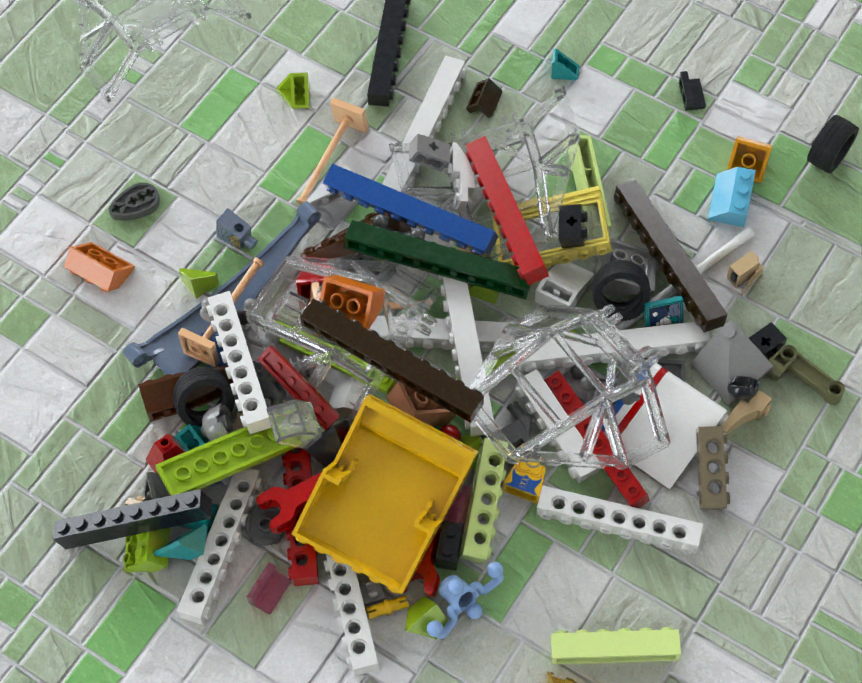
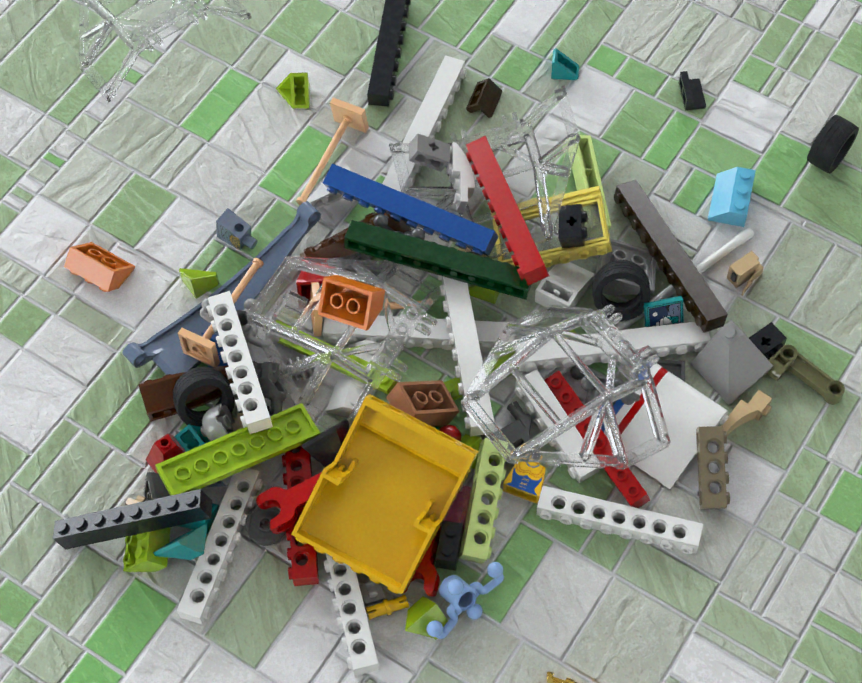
dark grey piece [109,183,160,221] -> none
clear pink panel [246,562,291,614] -> none
red plate [257,345,341,430] -> none
clear slope [266,399,322,449] -> none
dark brown brick [300,298,484,423] -> none
yellowish green brick [550,627,681,665] -> none
light orange slope [726,136,773,183] -> none
black hair [727,376,759,400] -> none

